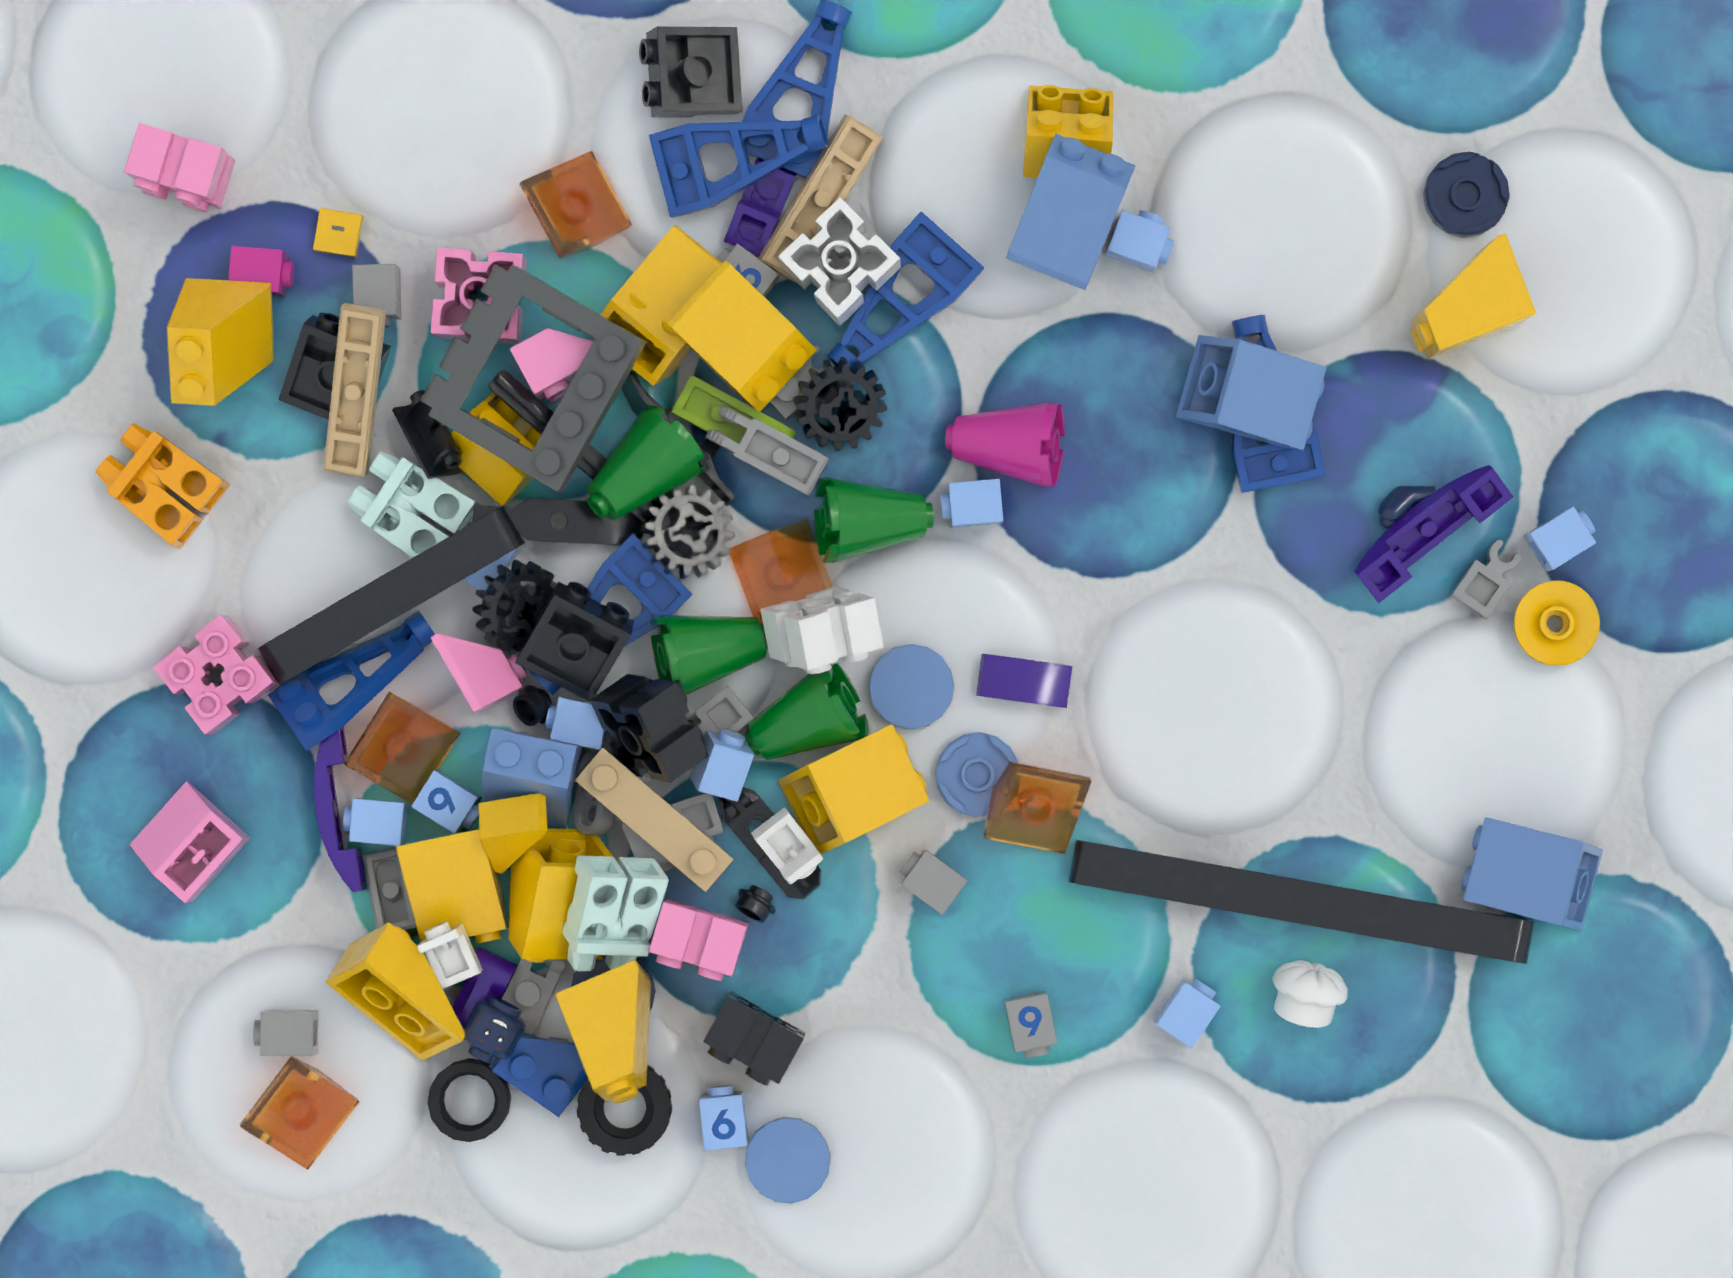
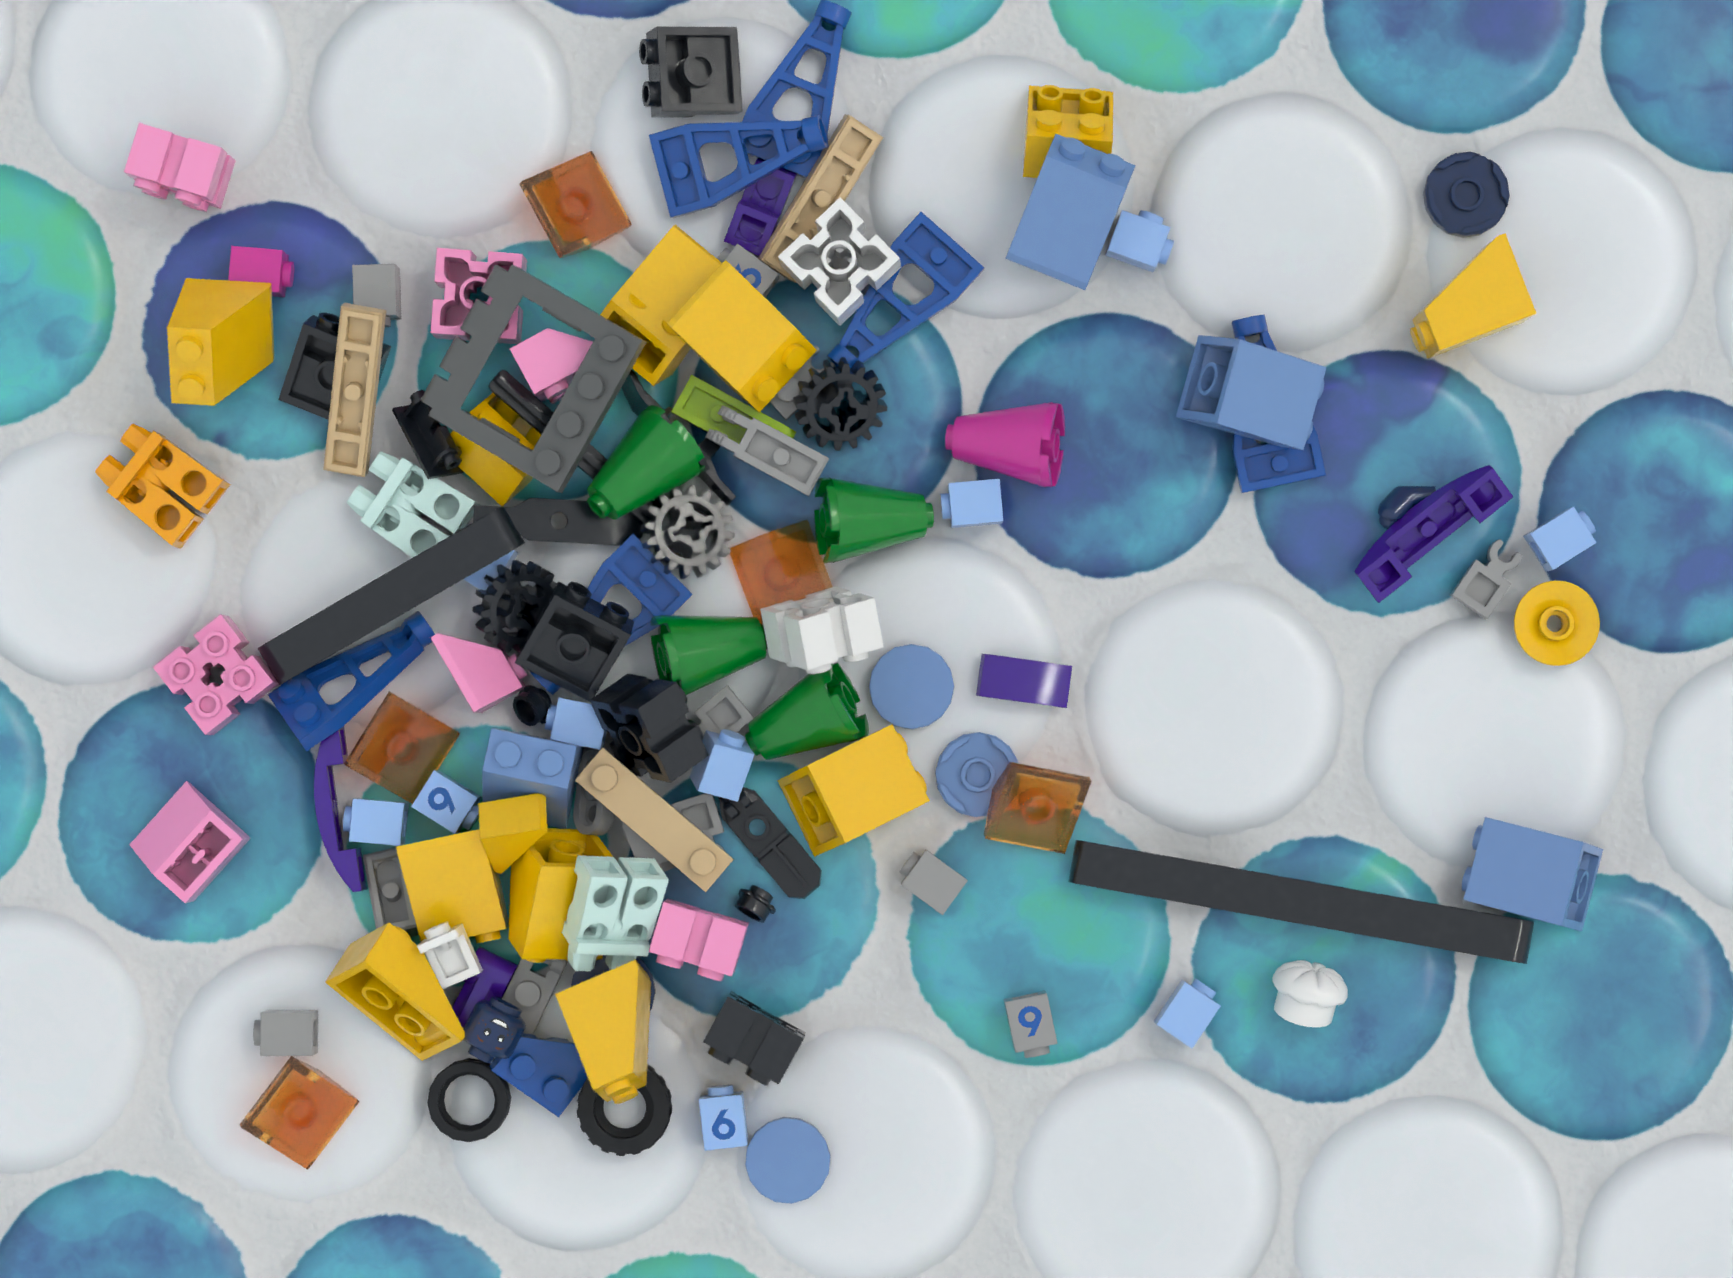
yellow tile [313,208,364,258] -> none
white bracket [751,807,823,884] -> none

